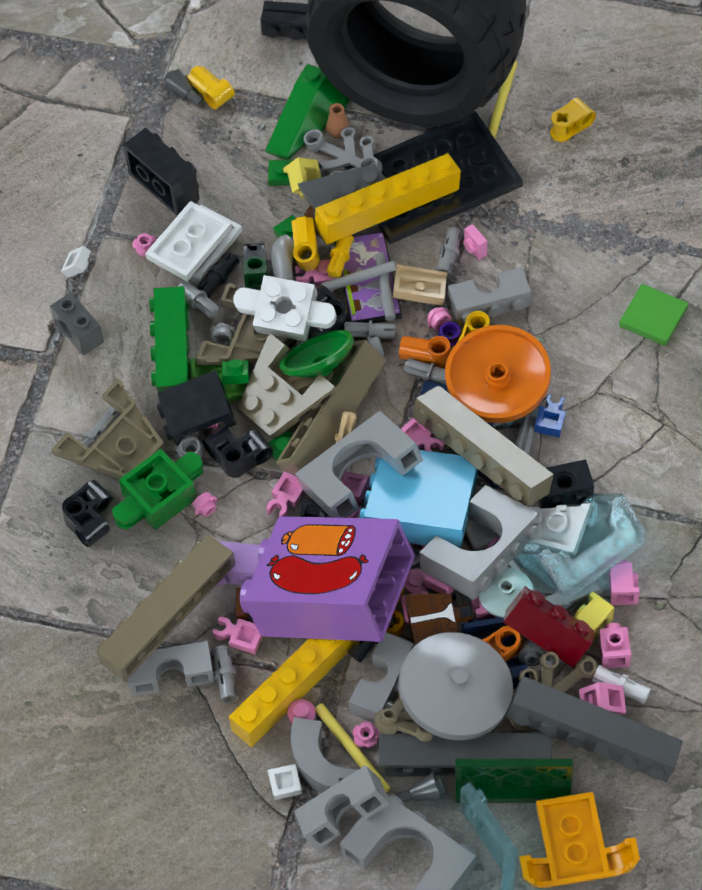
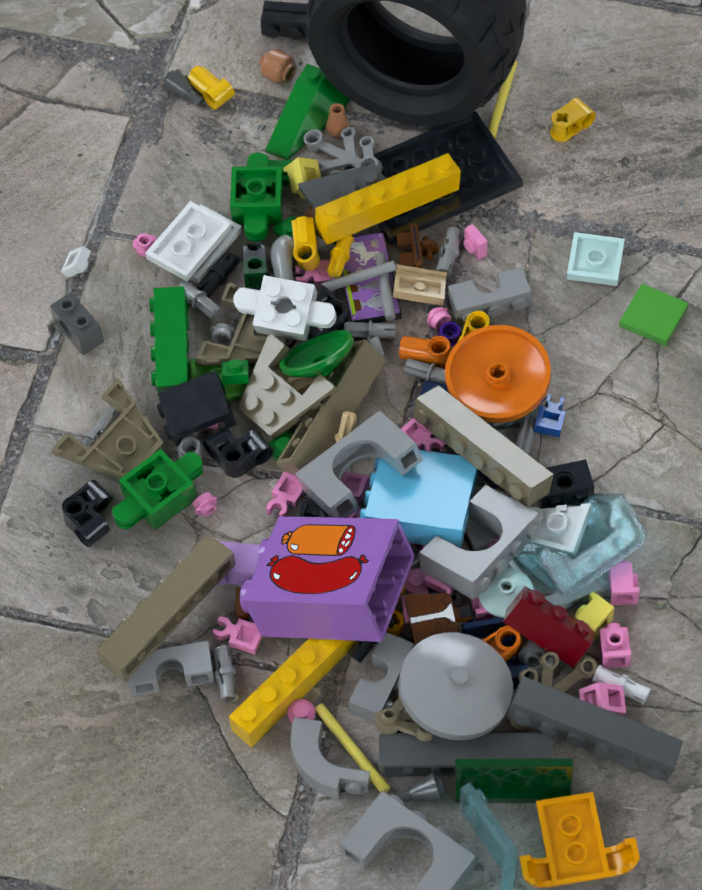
black brick [123,127,200,216] -> none
white plate [268,764,302,800] -> none
light grey arch [294,765,390,849] -> none
bright pink plate [352,722,380,749] -> none
none -> green brick [230,152,283,242]
none -> nougat head [260,49,297,84]
none -> reddish brown hips [396,223,439,268]
none -> light aqua plate [567,232,625,286]

